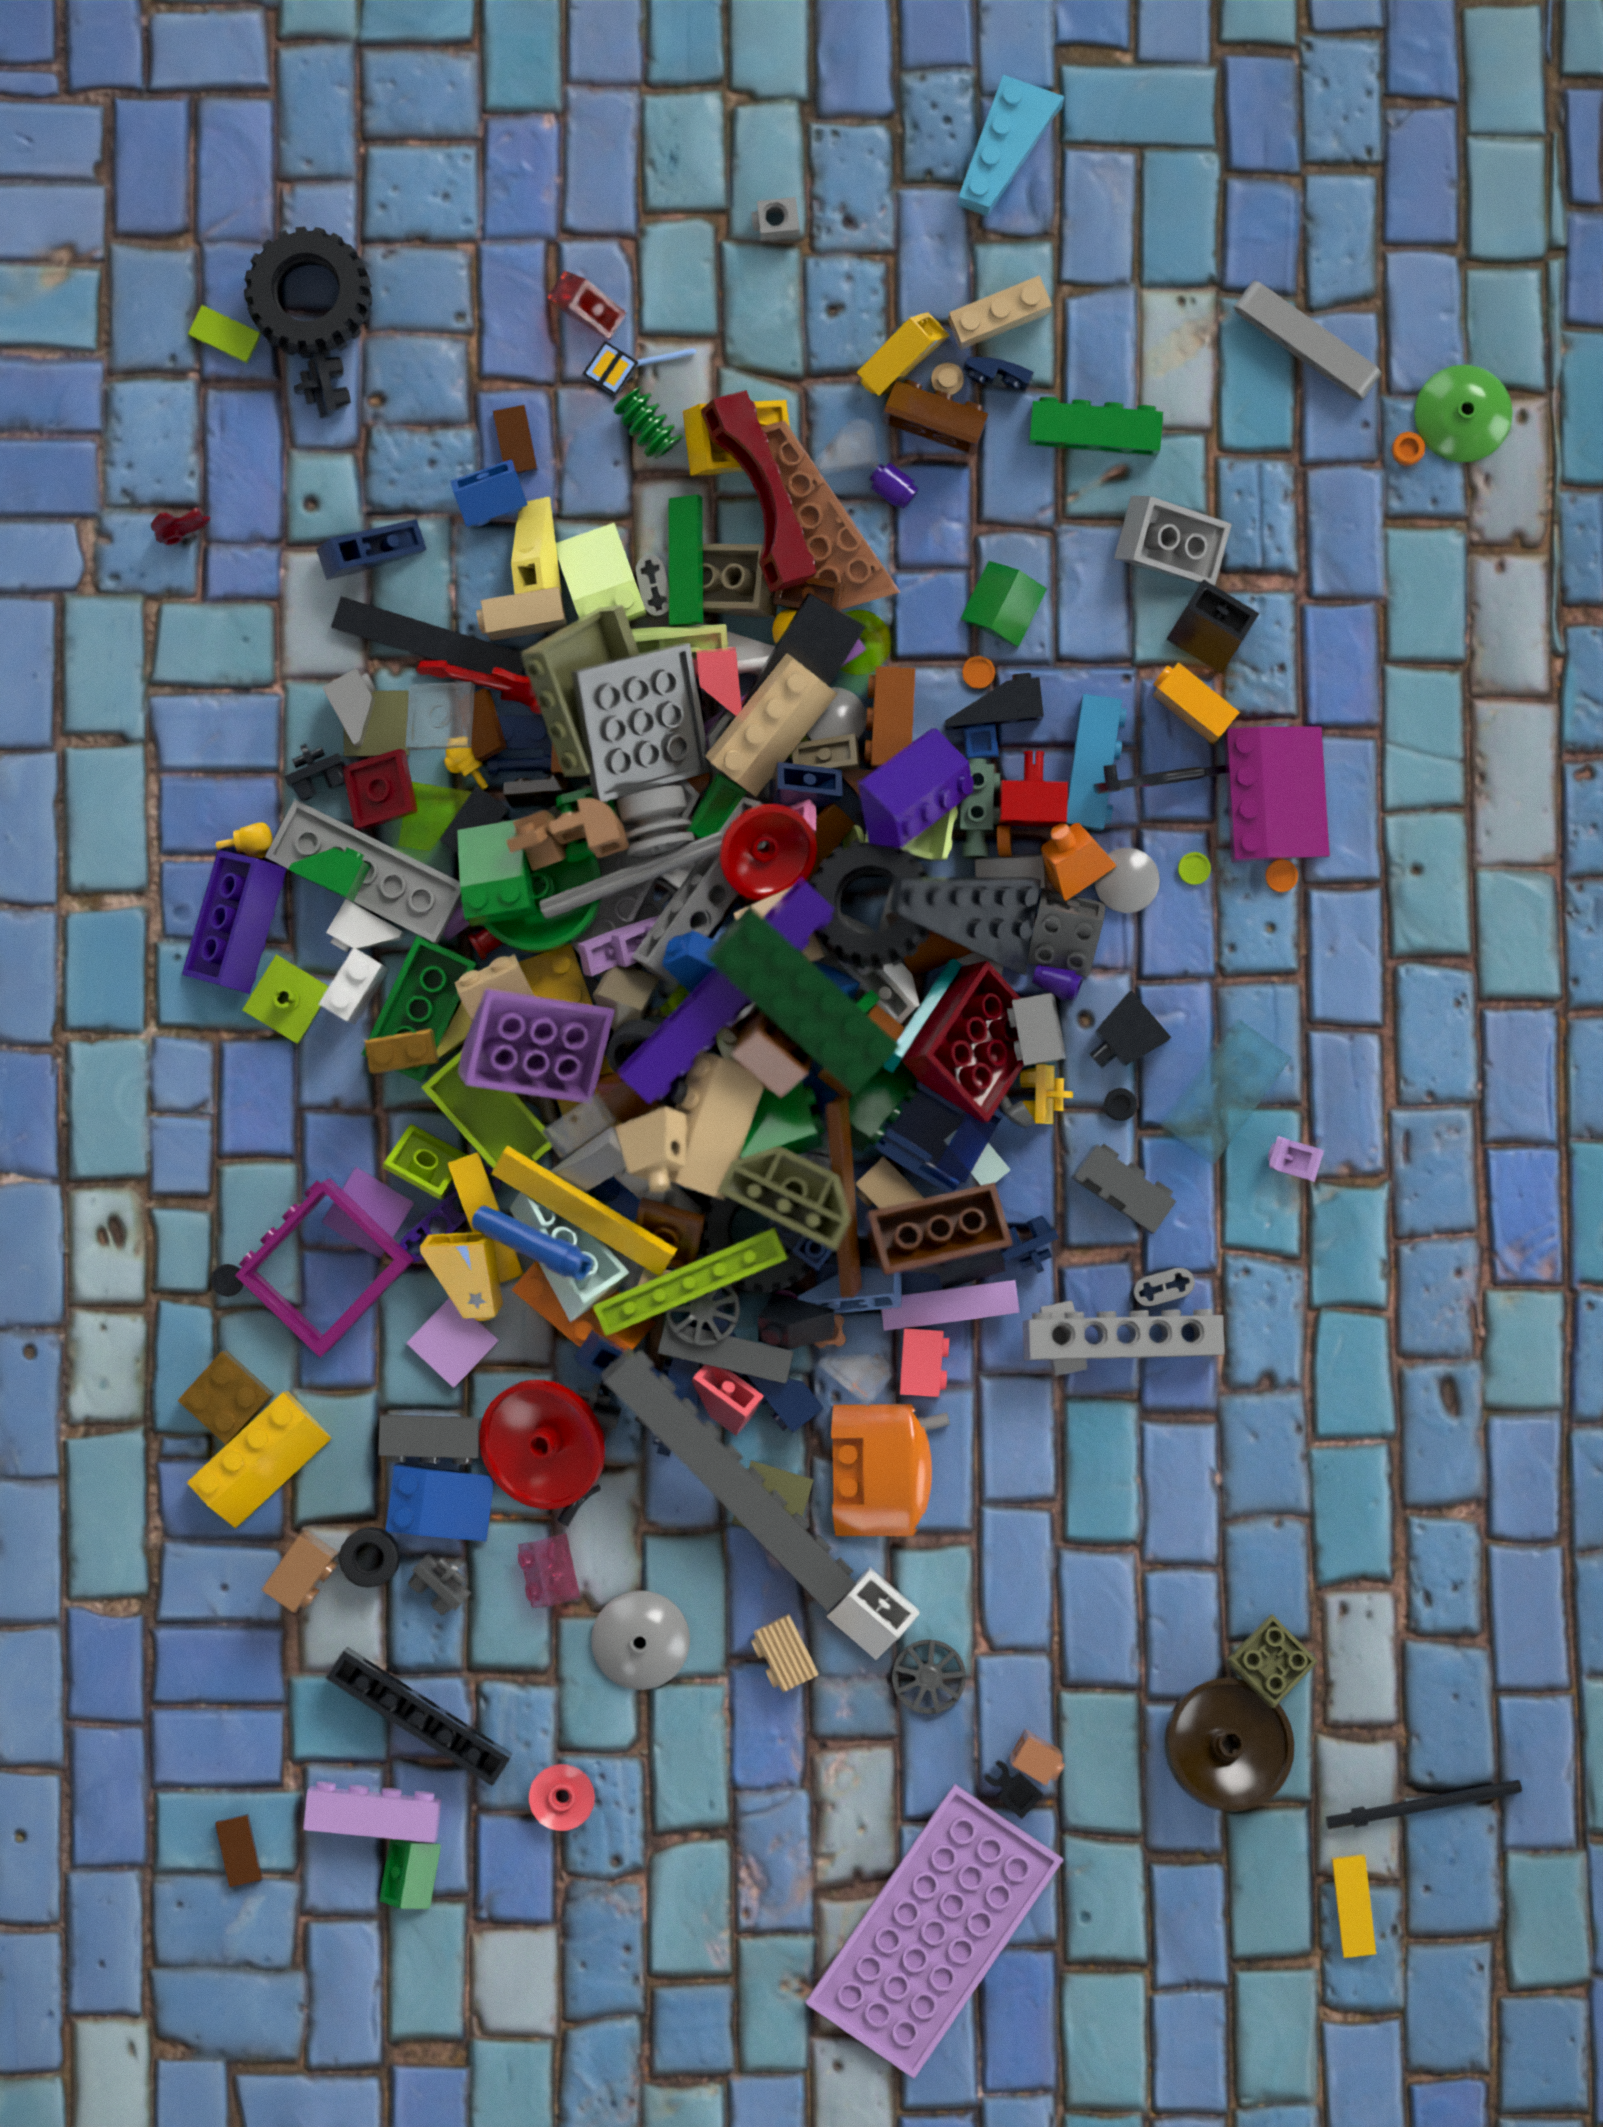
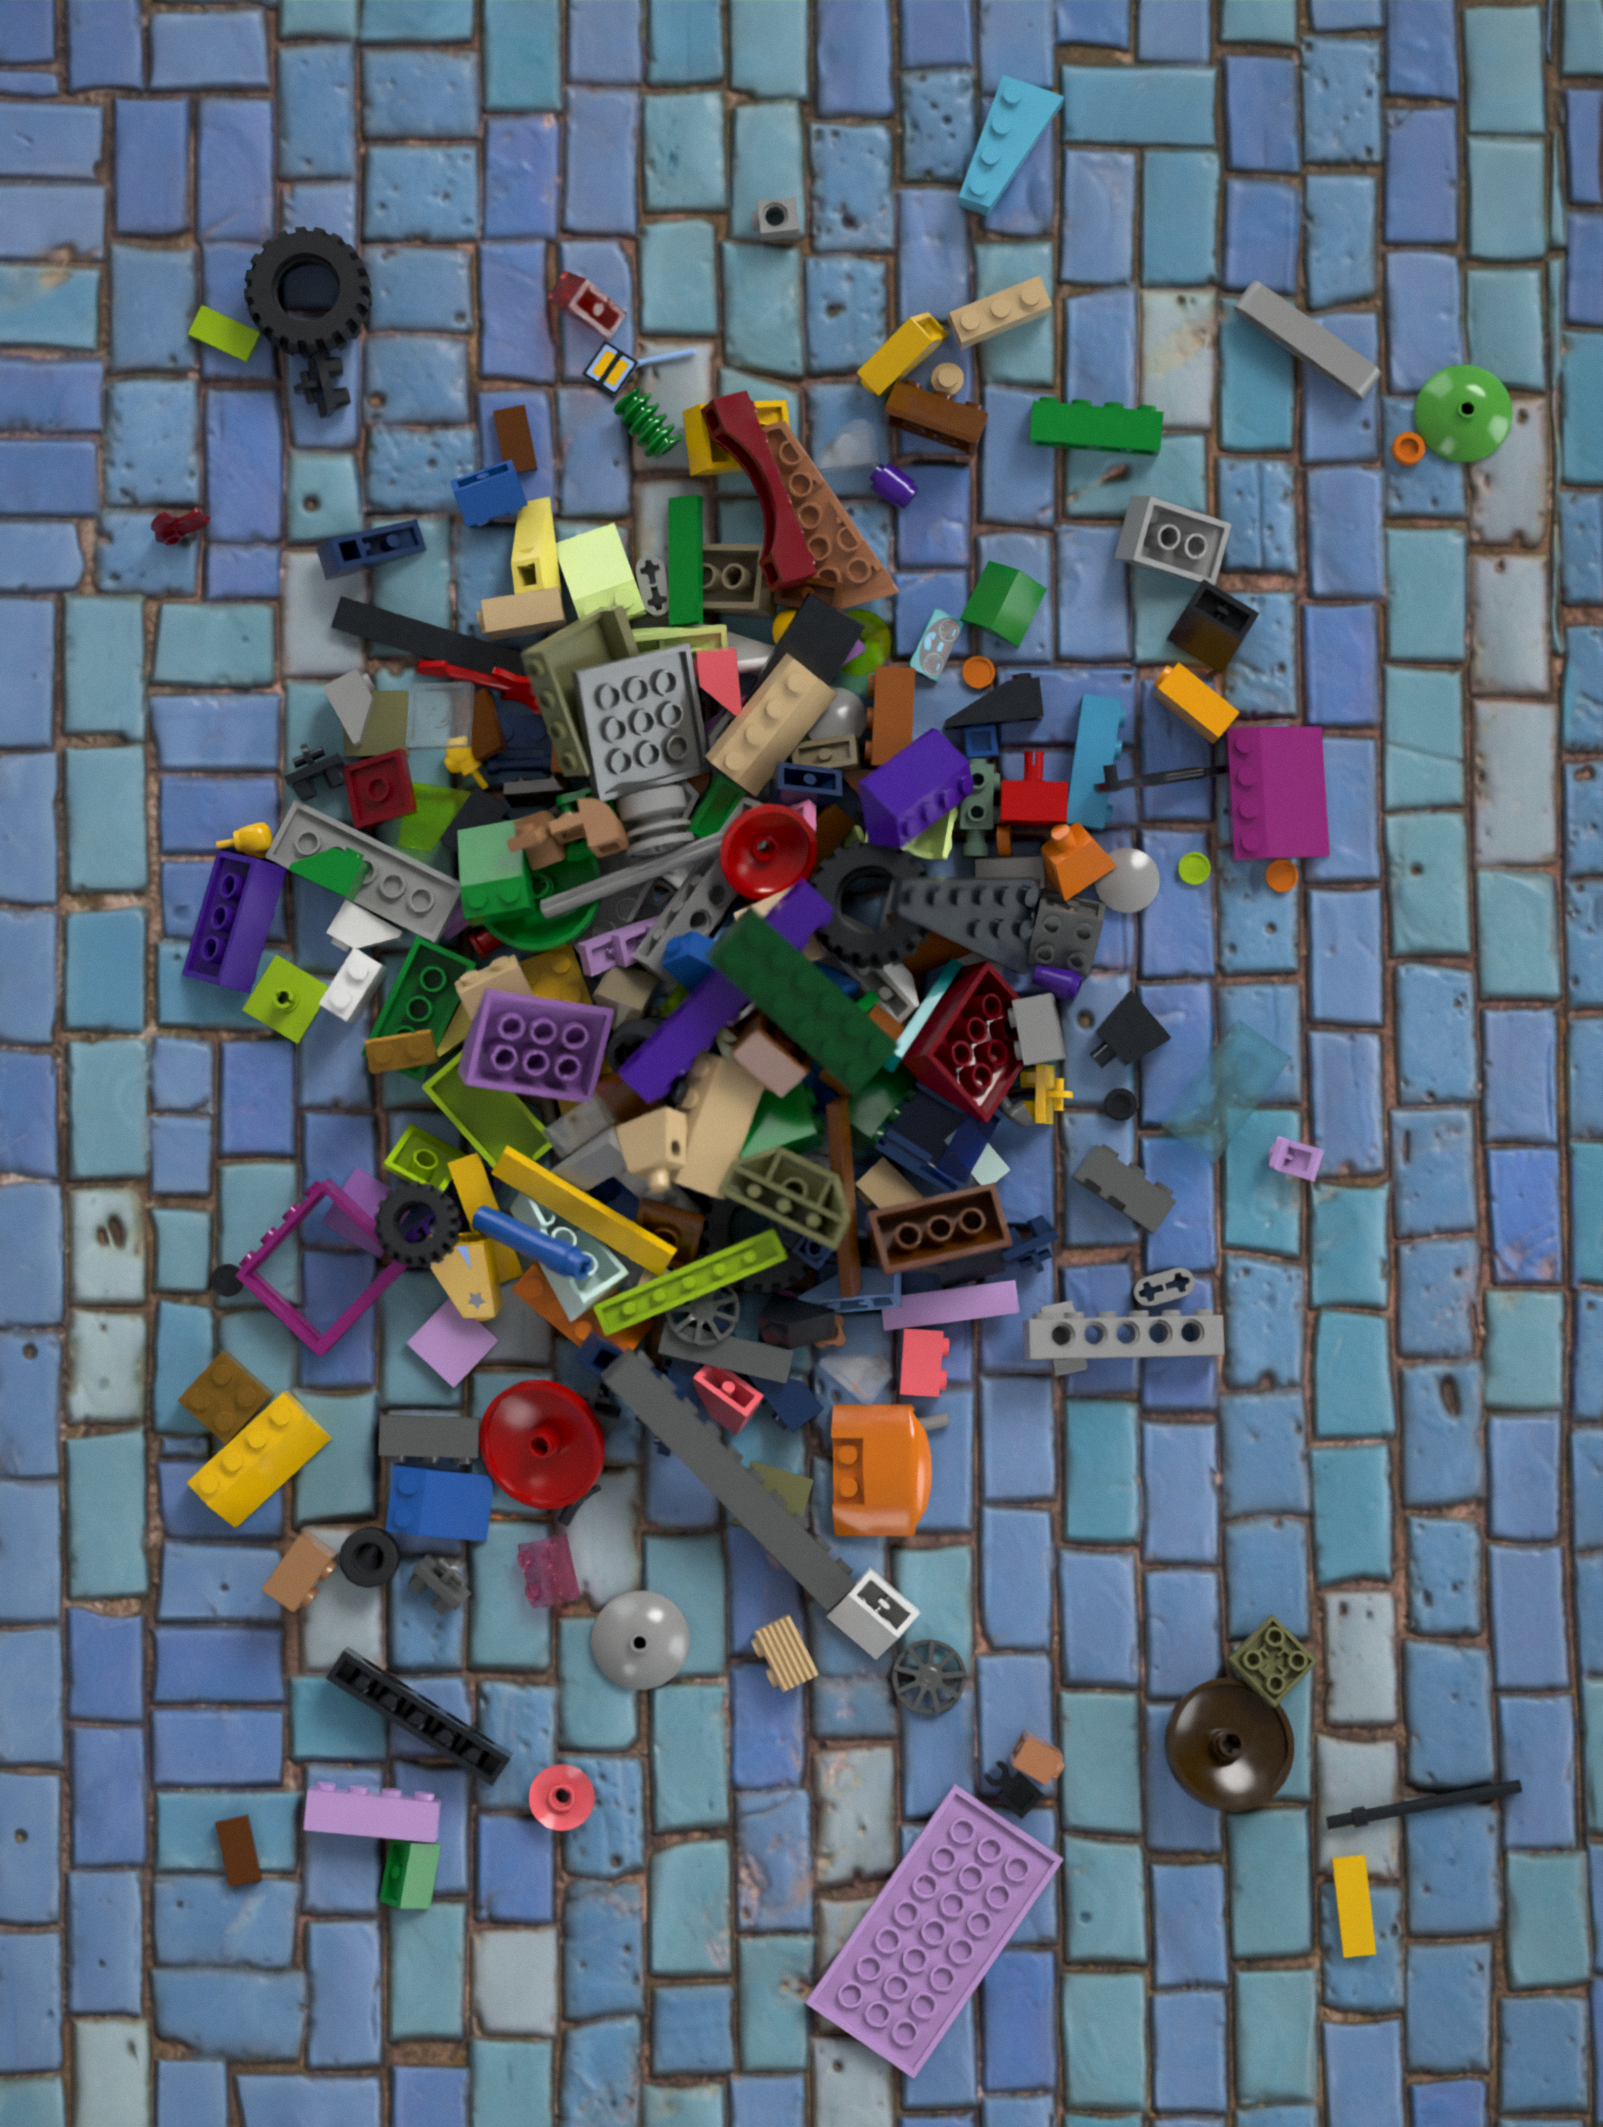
dark blue slope [963,357,1034,389] -> none
none -> black tyre [374,1181,461,1268]
none -> slope [908,607,964,682]

